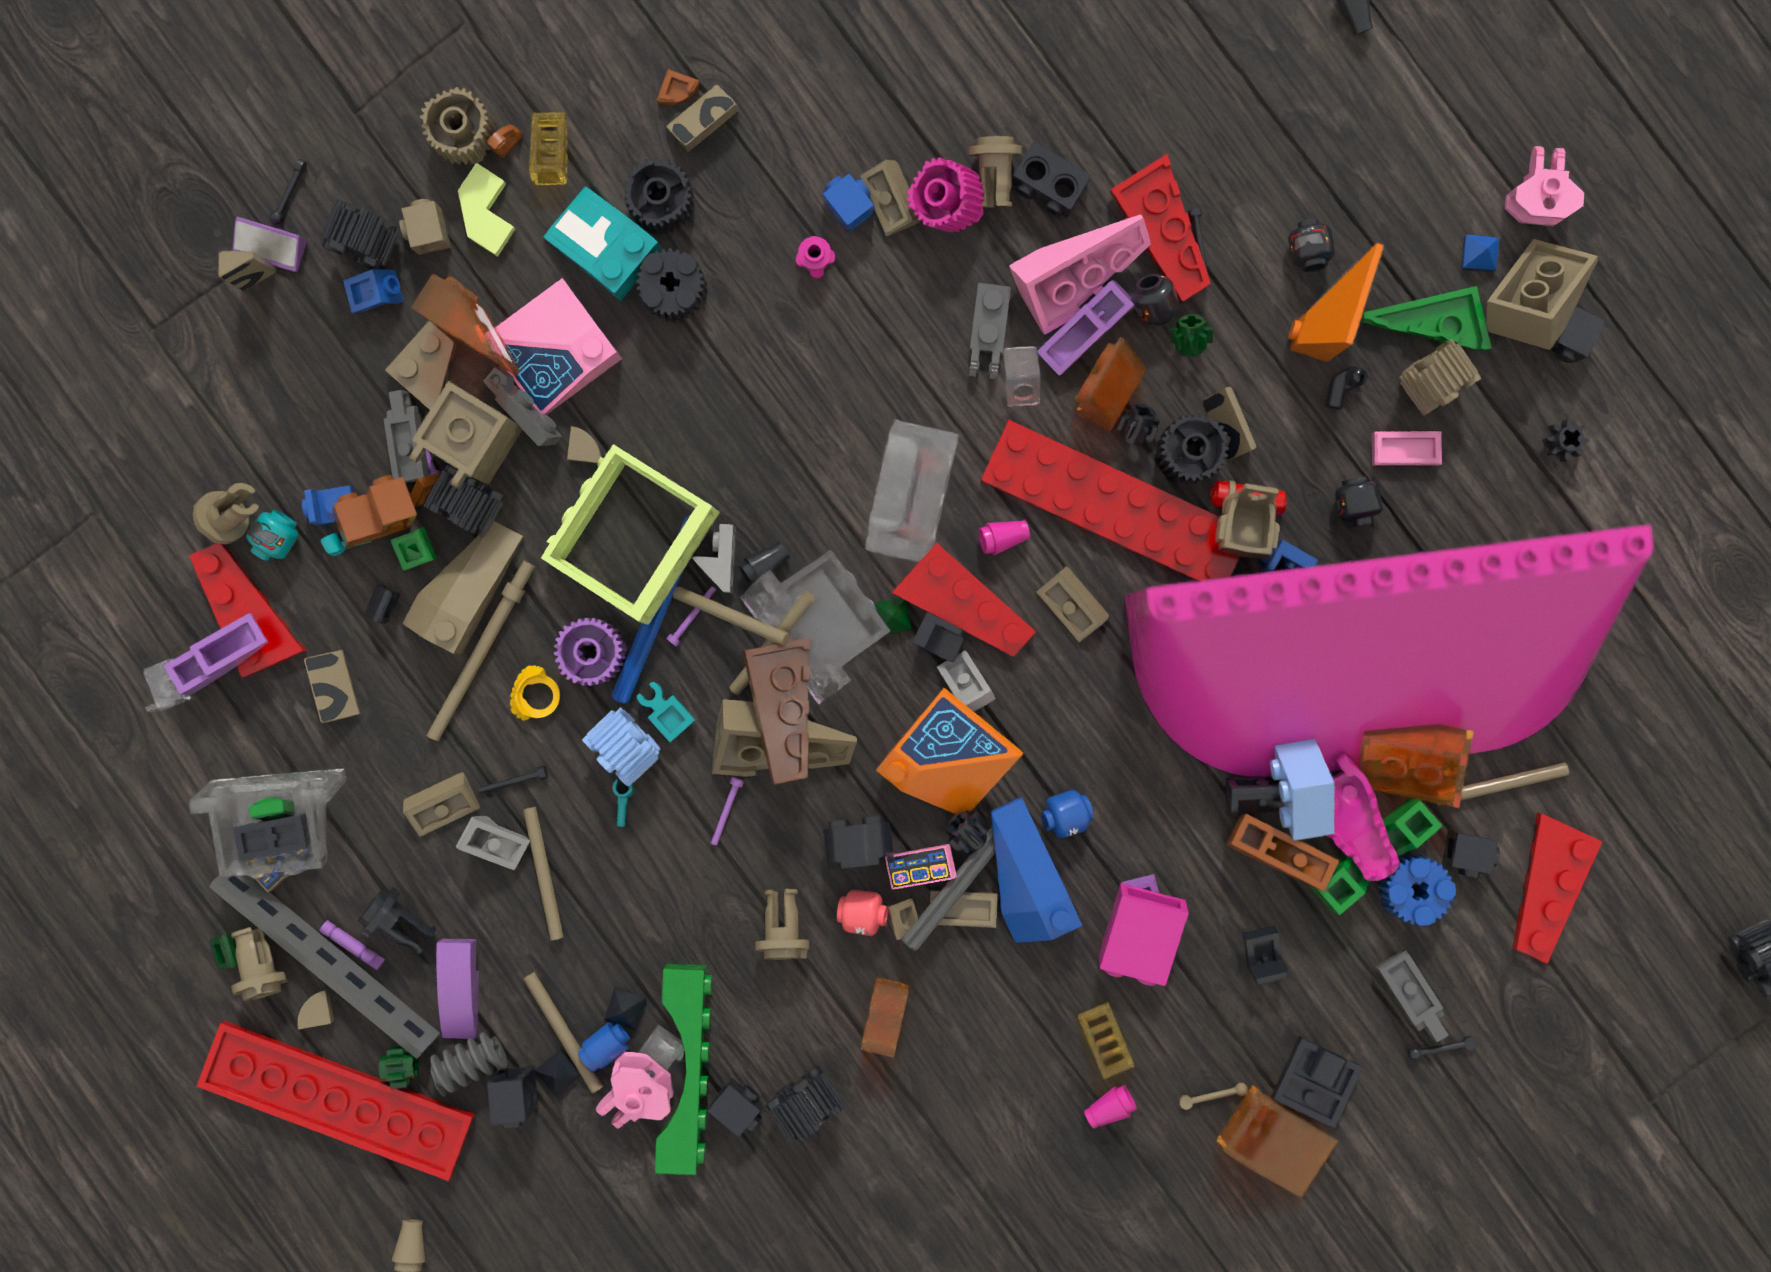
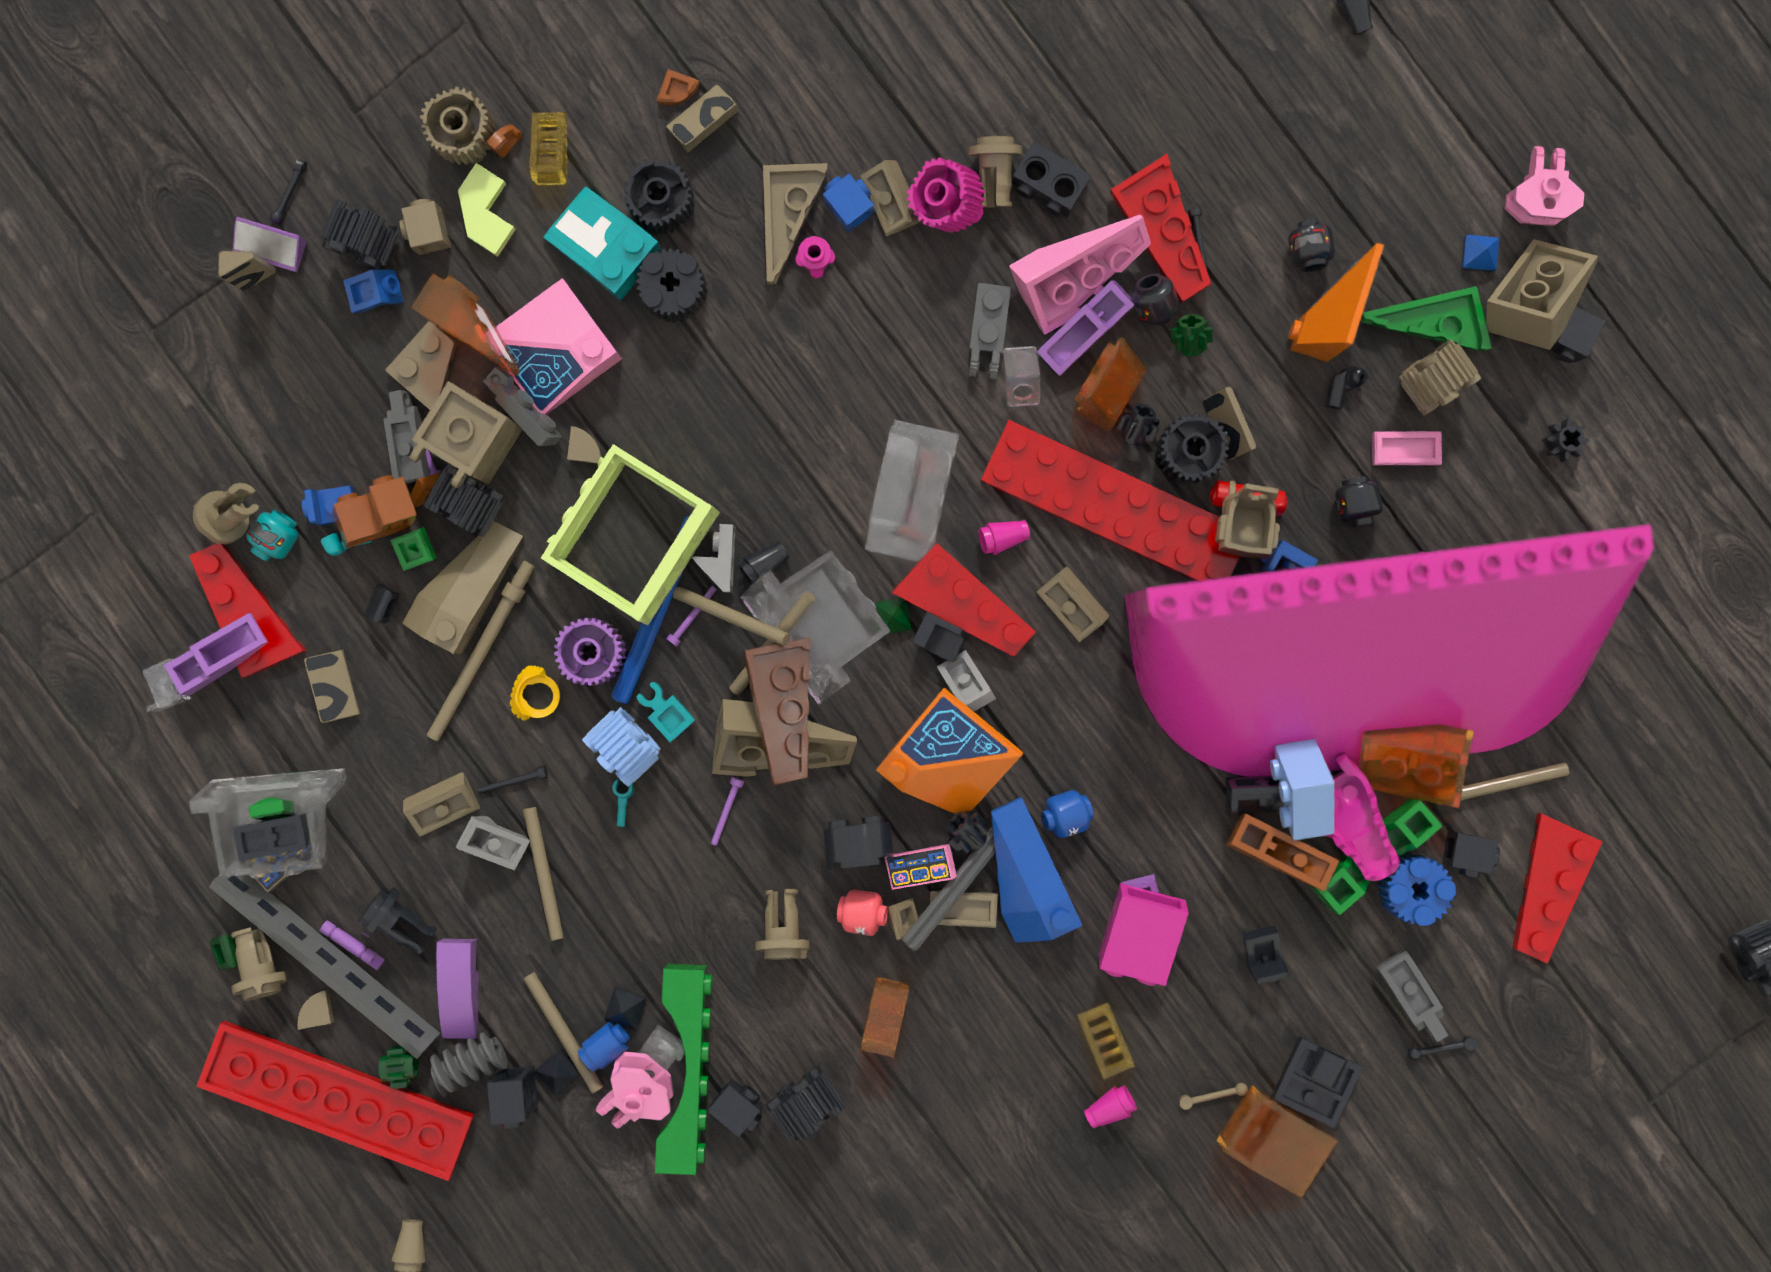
none -> dark tan wing [763,163,828,284]

